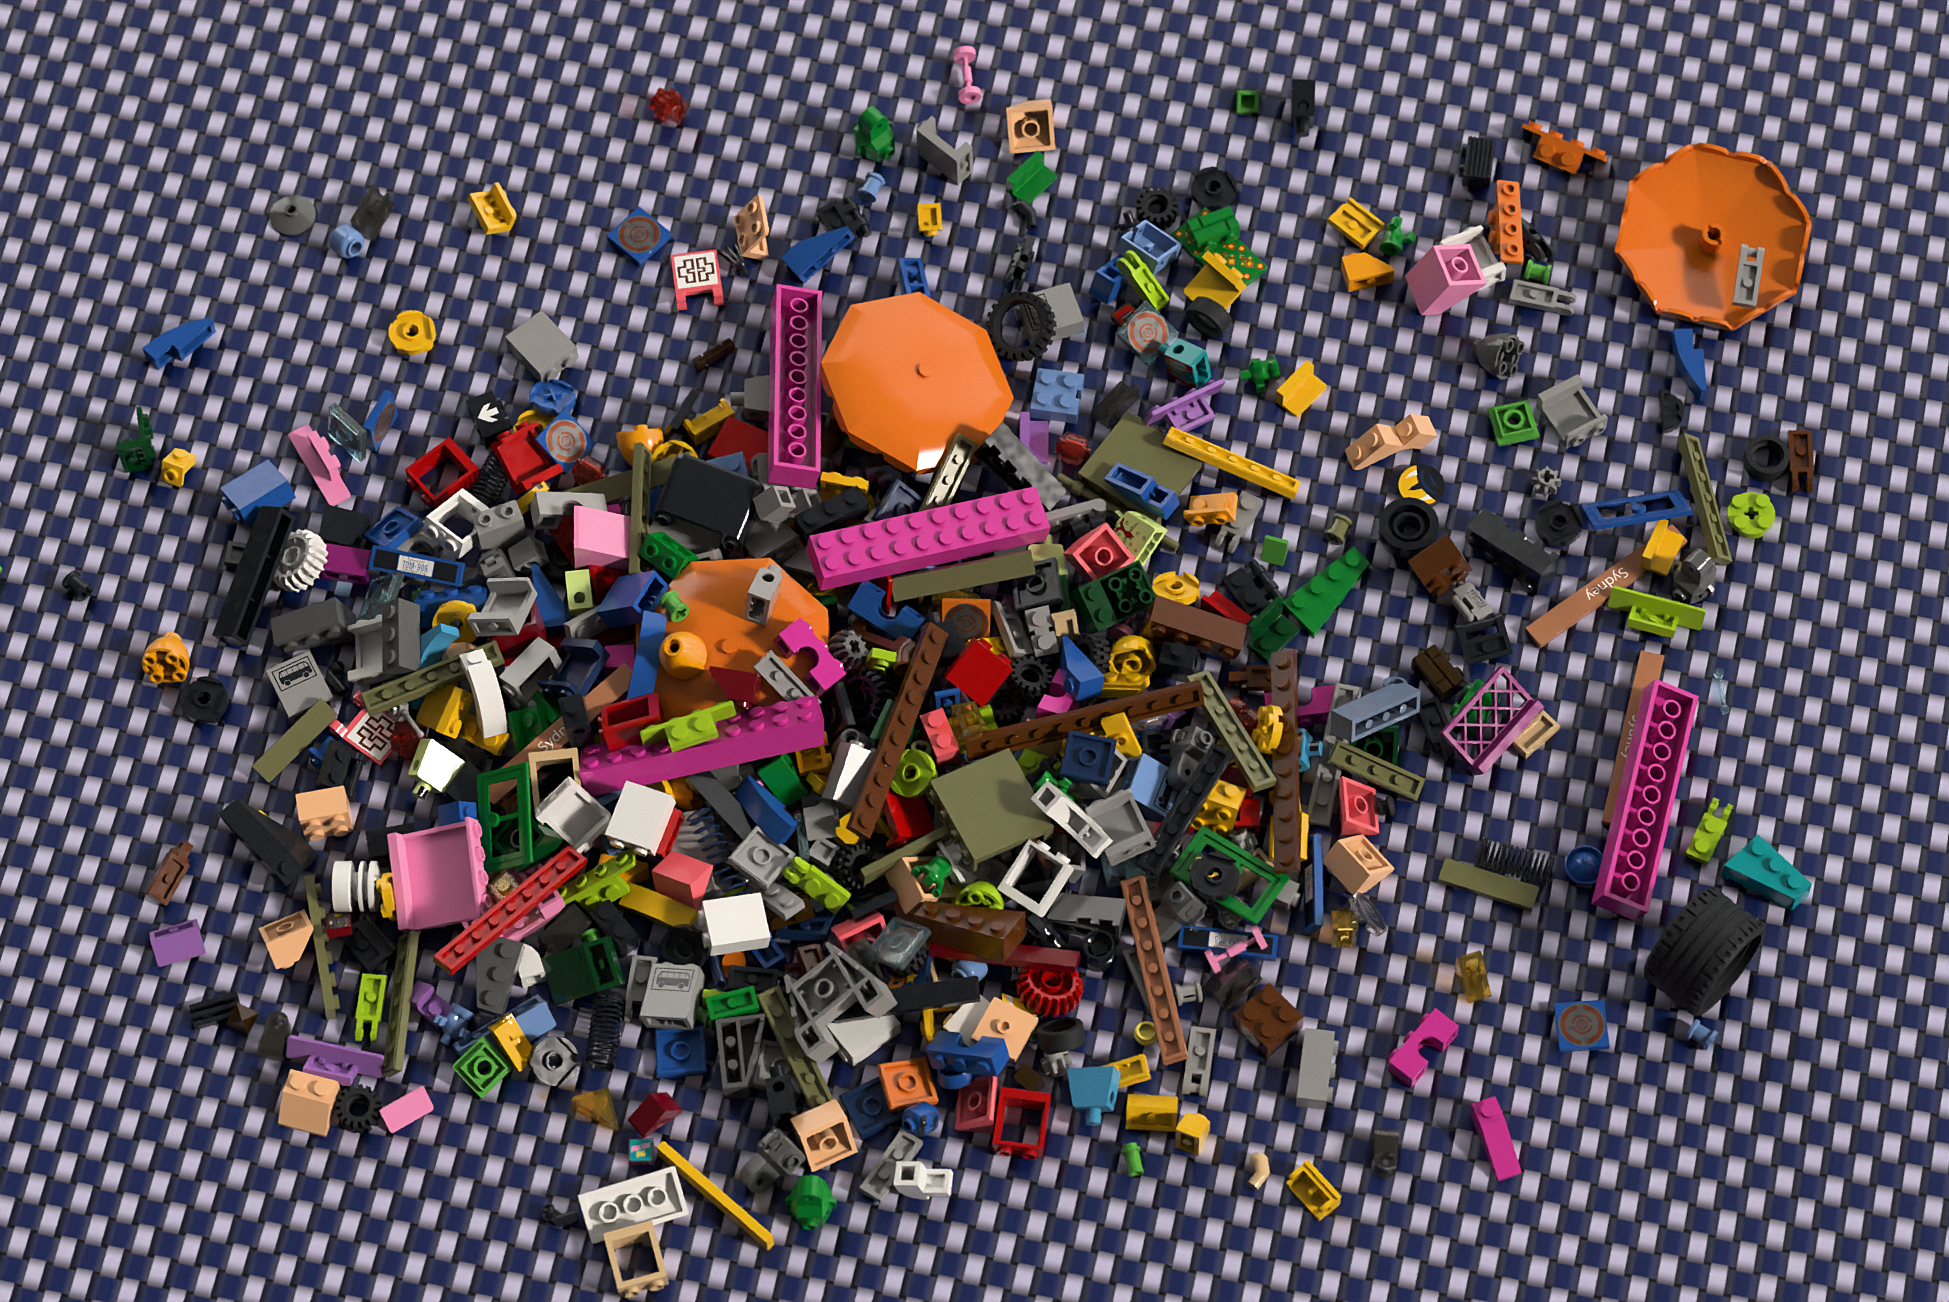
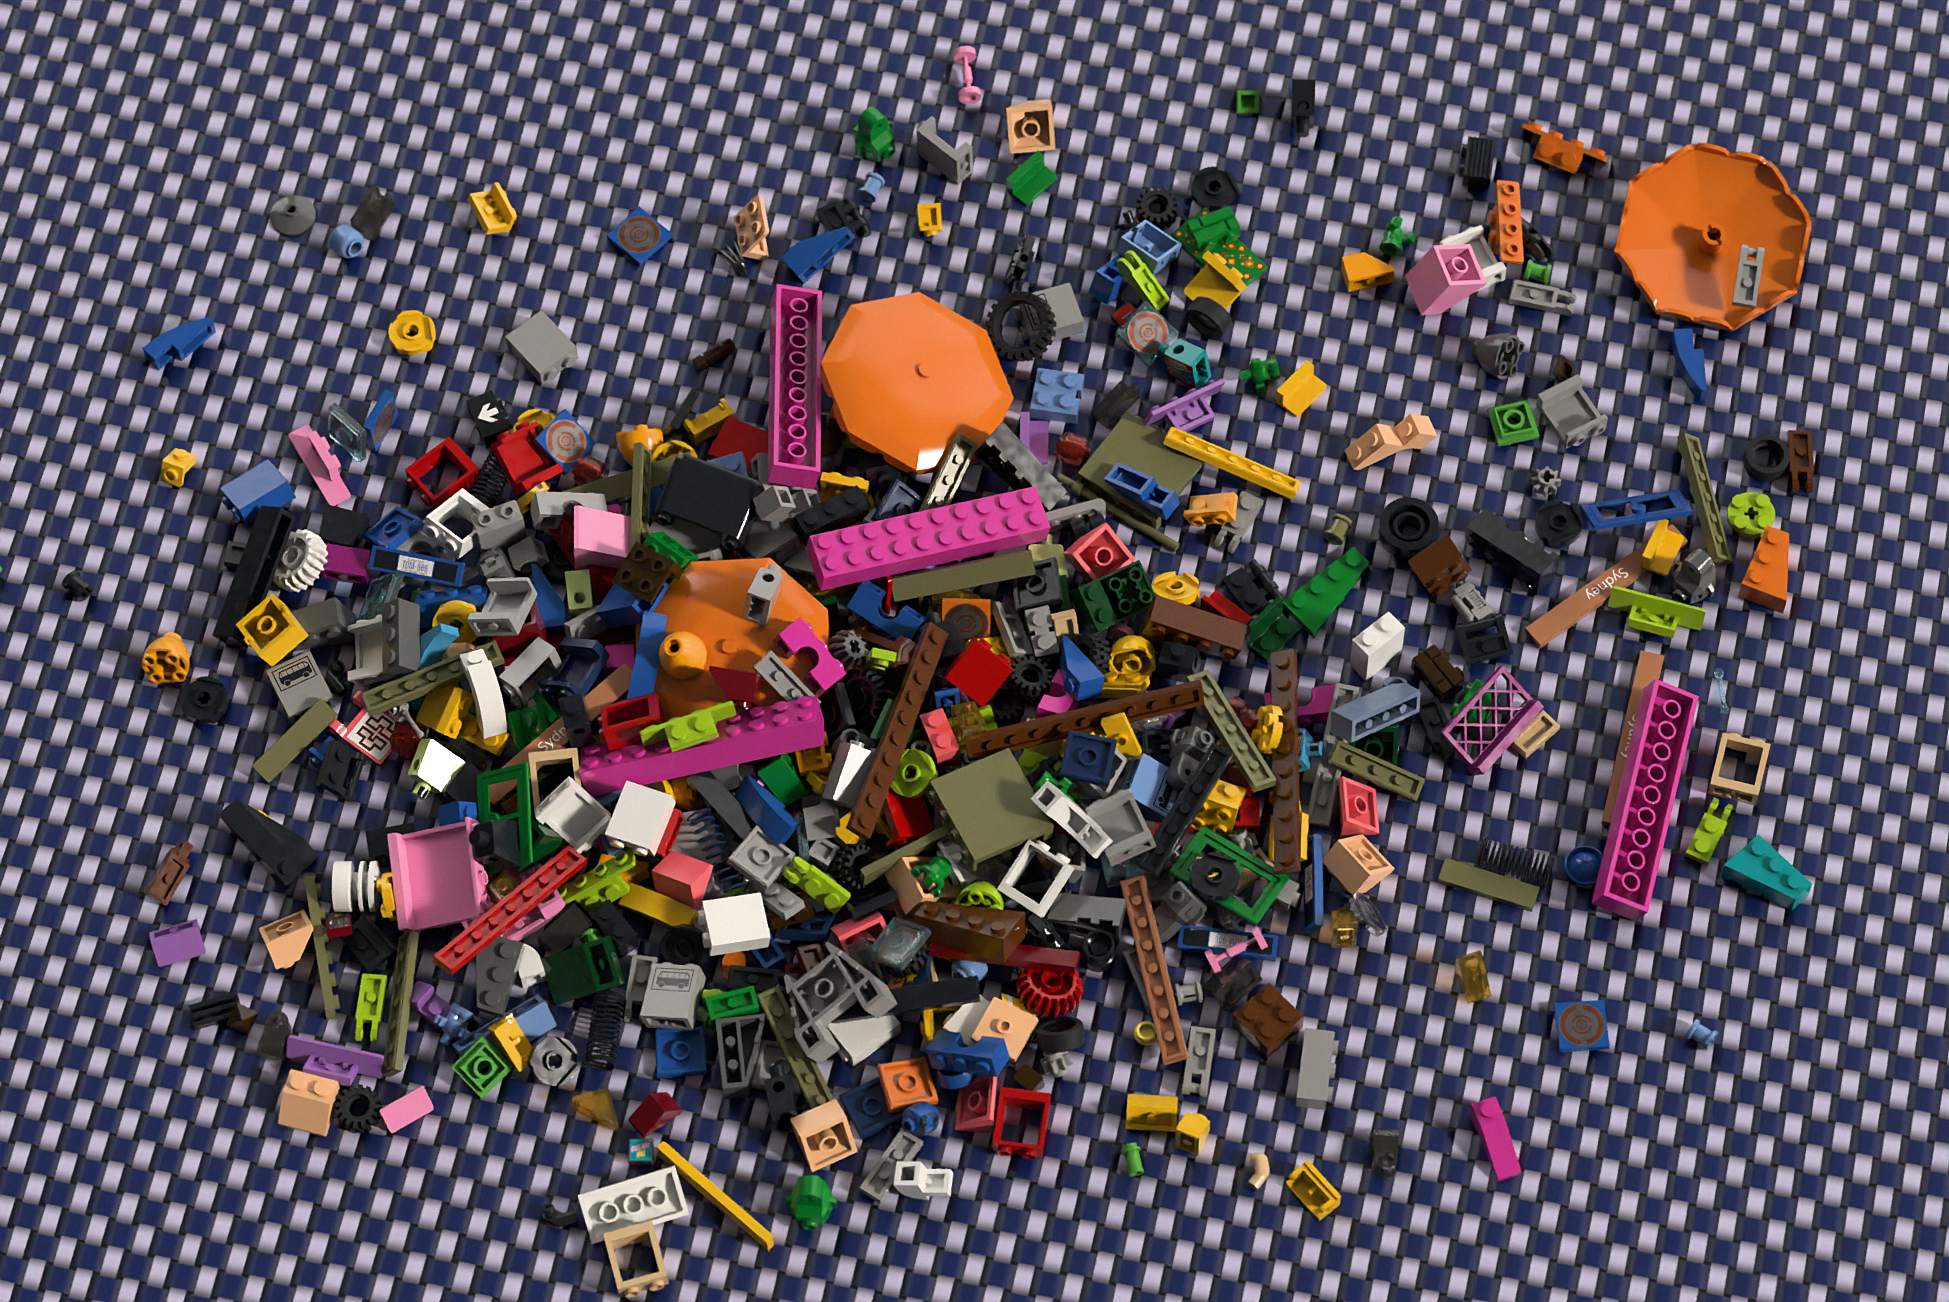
dark green bracket [116,406,156,473] -> none
light nougat brick [295,786,354,841] -> none
blue tile [529,379,576,416] -> none
clear red brick [648,87,690,125] -> none
bright green bush [659,590,690,622] -> none
flag [671,249,724,311] -> none
dark blue piece [707,954,727,991] -> none
light grey torso [730,375,769,422] -> none
dark grey piece [740,1127,805,1193] -> none
blue slope [898,258,931,298] -> none
black arm [1012,199,1037,230] -> none
dark azure torso [1068,1066,1121,1126] -> none
yellow plate [1100,1053,1151,1089] -> none
yellowish green torso [1109,510,1167,566] -> none
reddish brown hinge [1228,665,1271,691] -> none
bright green slope [1261,535,1288,566] -> none
yellow plate [1328,197,1385,250] -> none
black piece [1376,795,1396,817] -> none
dark pink arch [1387,1008,1459,1088] -> none
tile [1397,464,1445,507] -> none
black tyre [1644,888,1765,1016] -> none
black tile [1658,389,1684,434] -> none
none -> yellow brick [236,593,309,667]
none -> black torso [469,820,520,872]
none -> dark brown bracket [612,541,684,603]
none -> white brick [1350,611,1405,681]
none -> dark brown slope [1553,355,1575,382]
none -> tan window [1708,733,1771,806]
none -> orange wedge [1738,525,1789,613]

